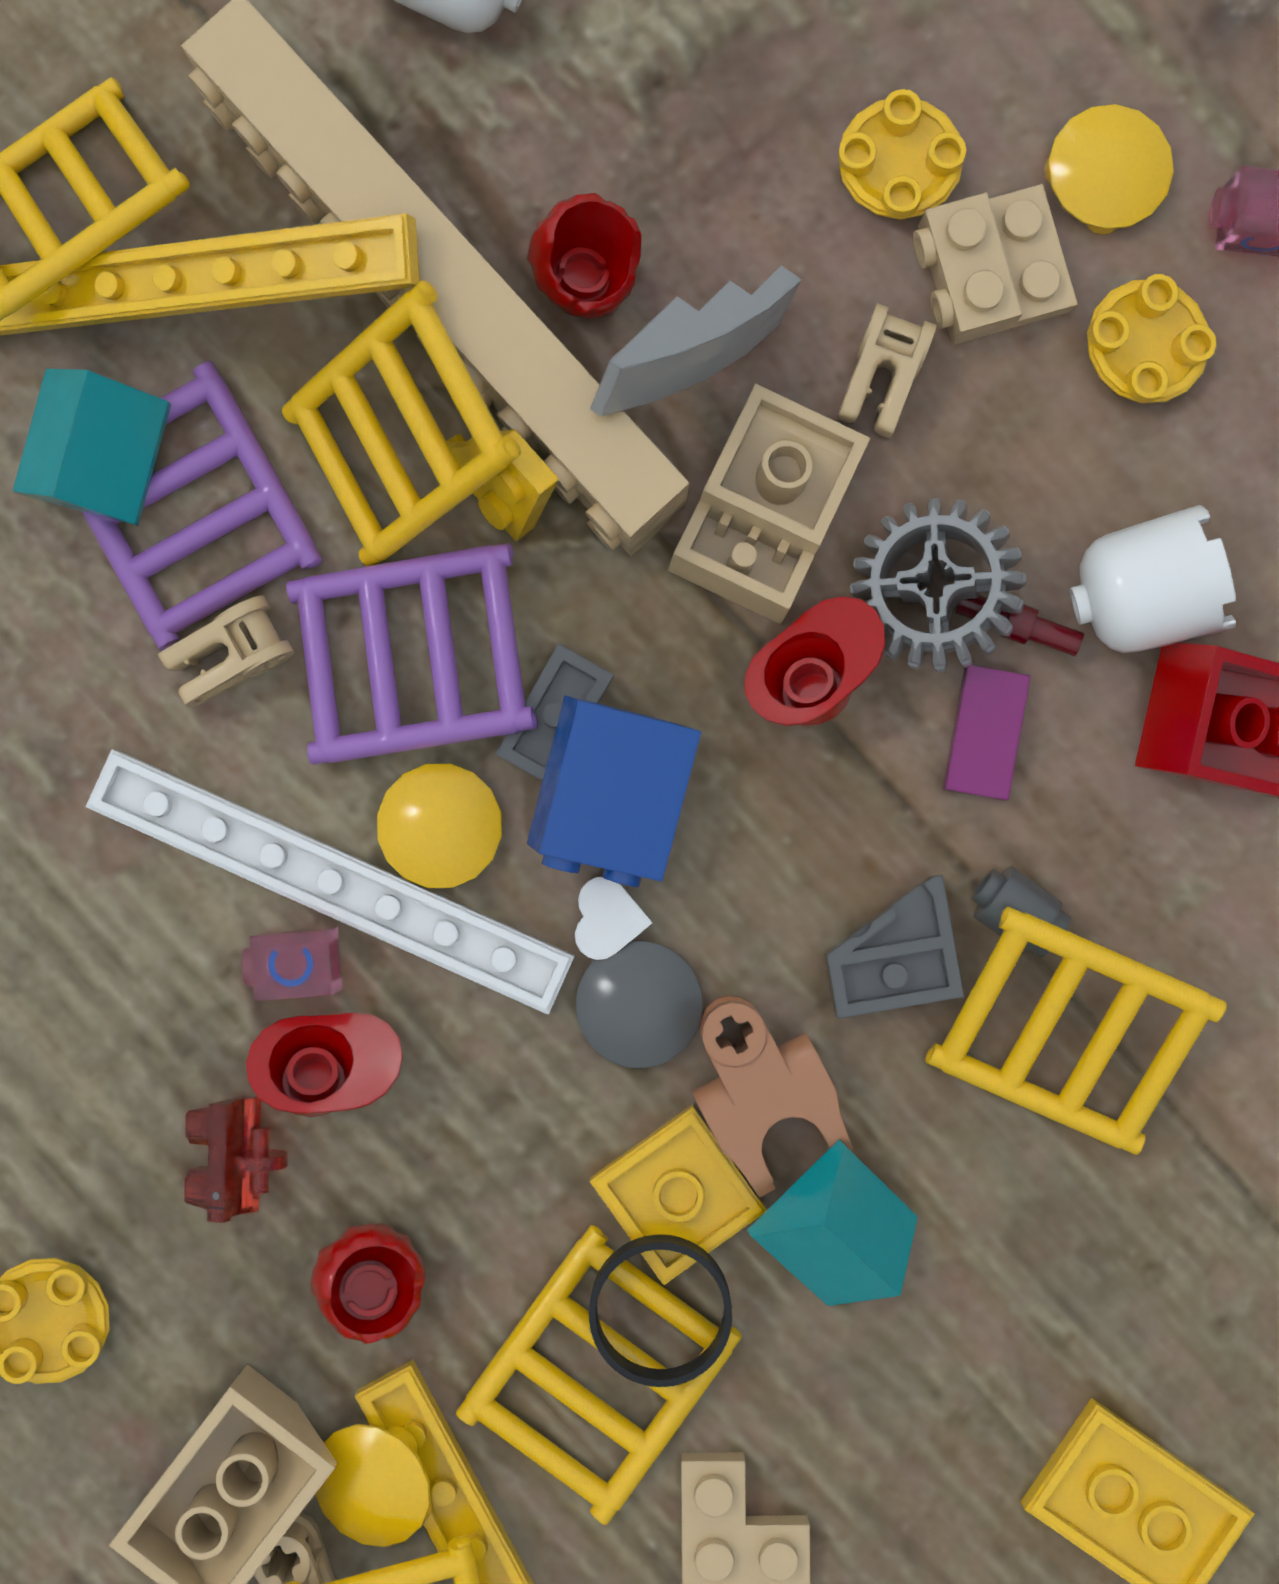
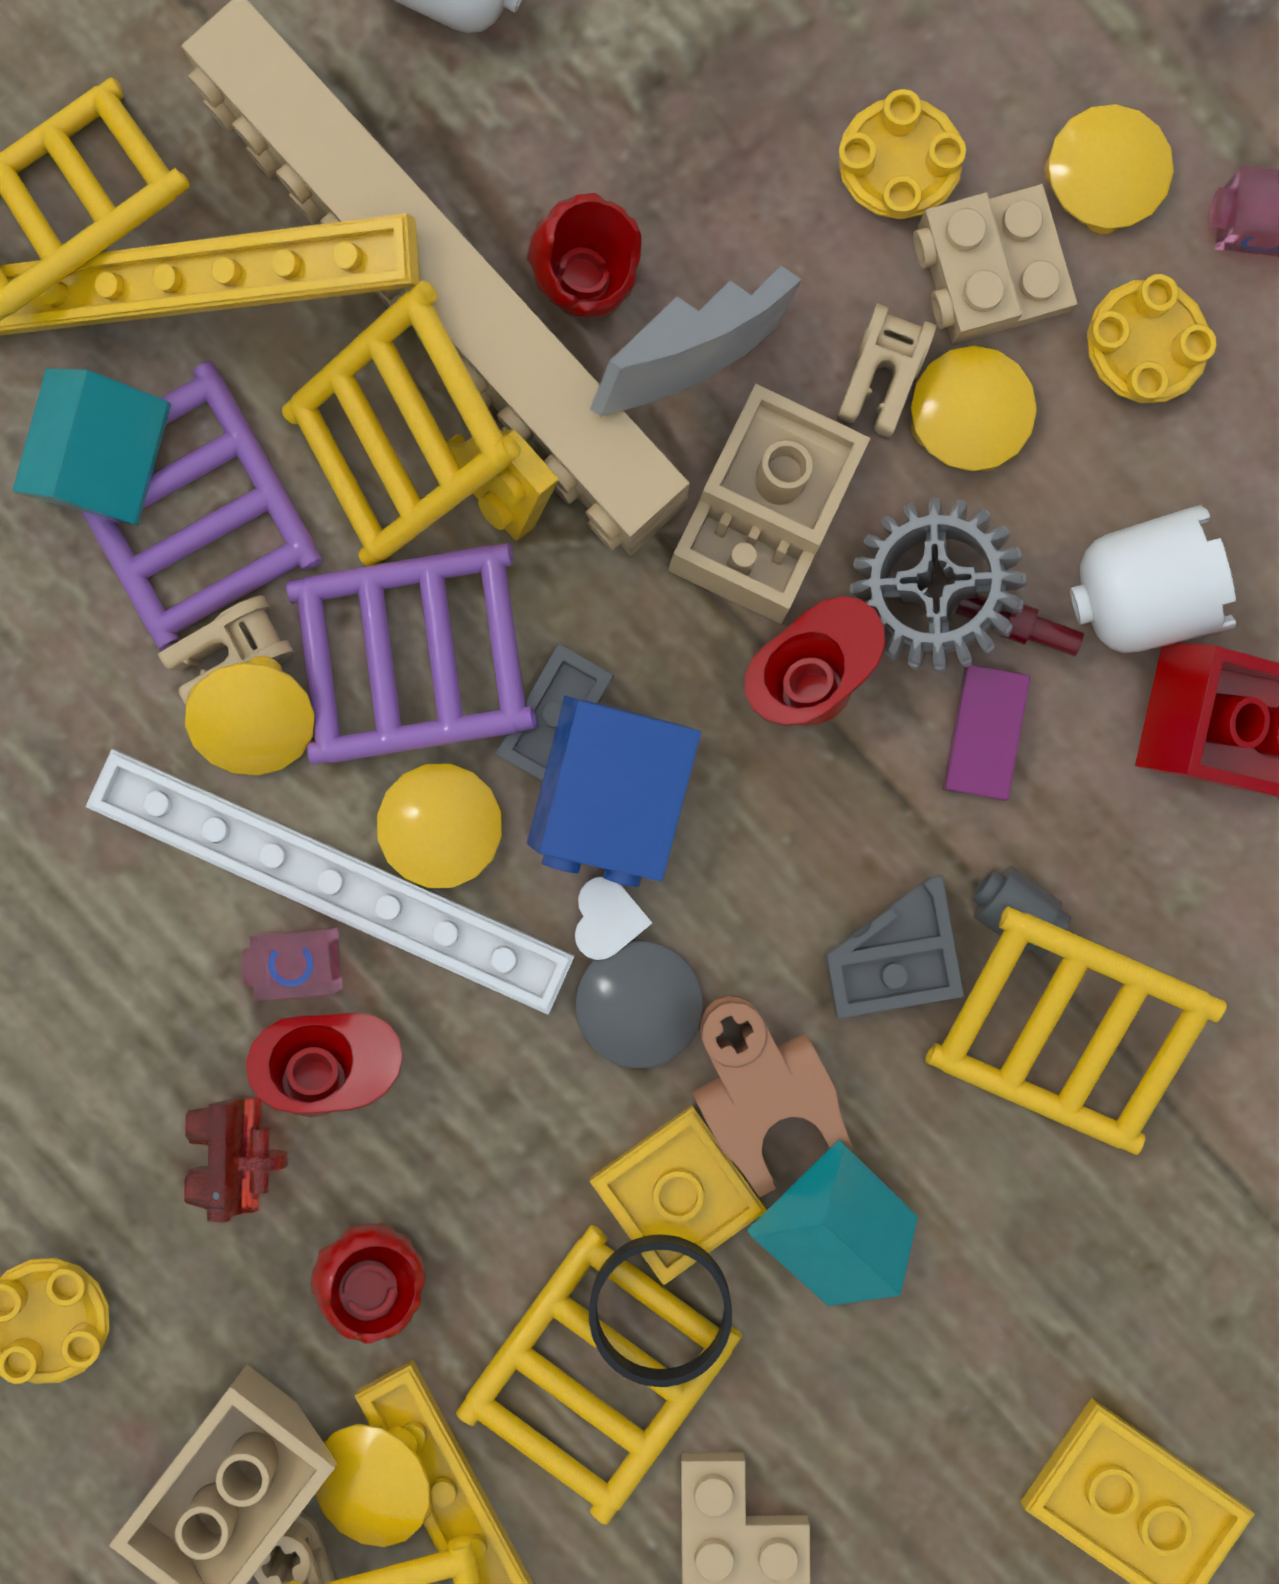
none -> yellow dish [185,656,315,776]
none -> yellow dish [910,345,1037,472]

